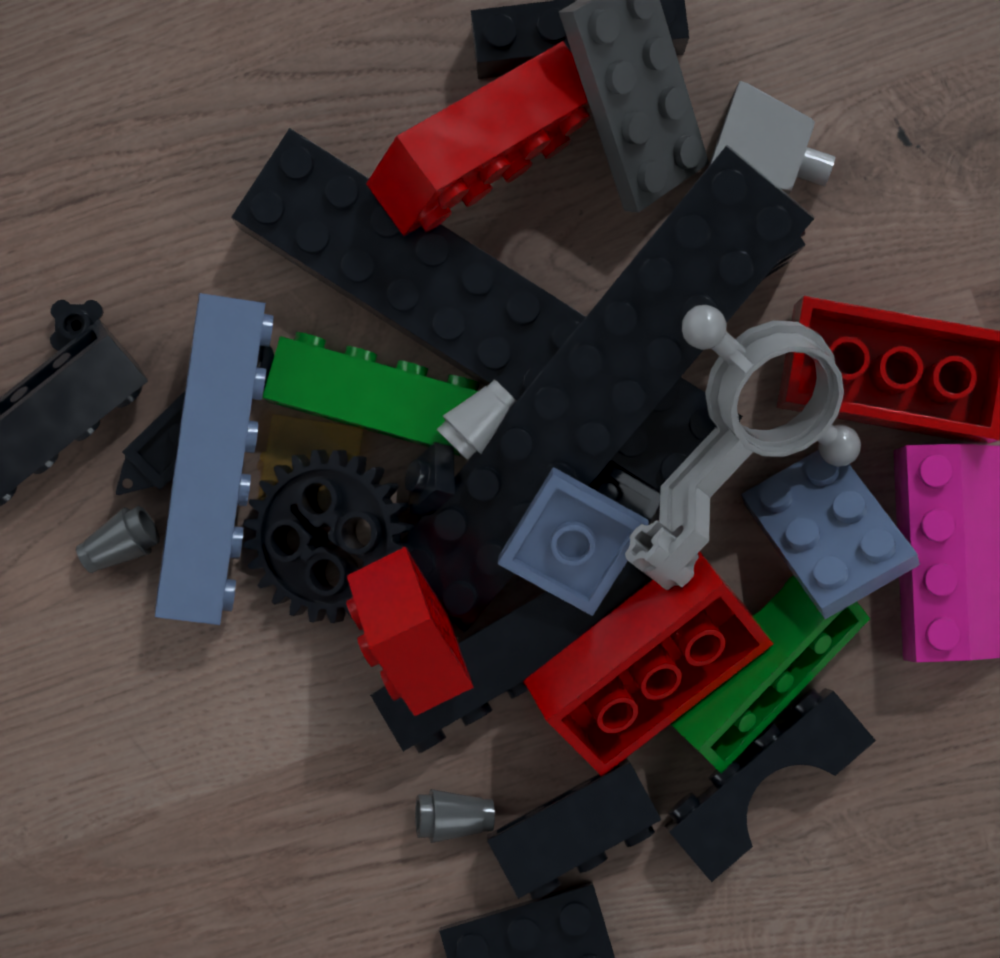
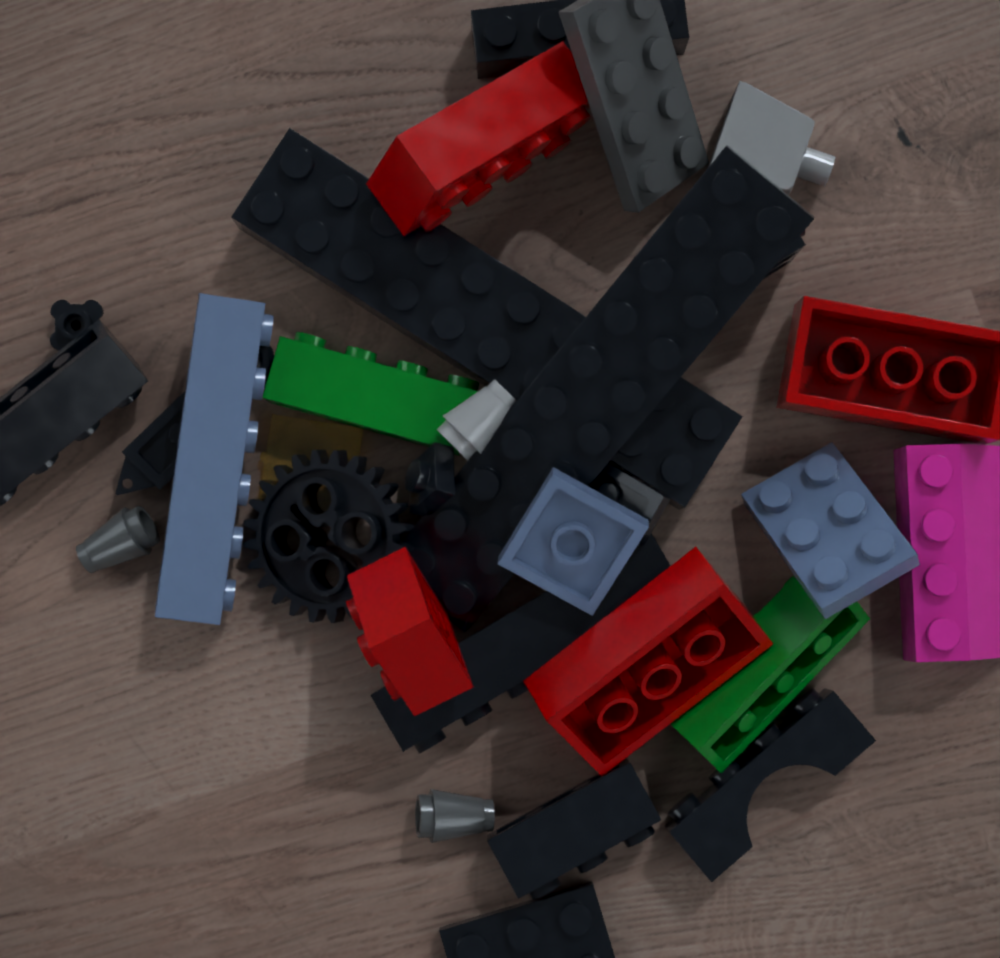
light grey piece [625,305,861,590] -> none

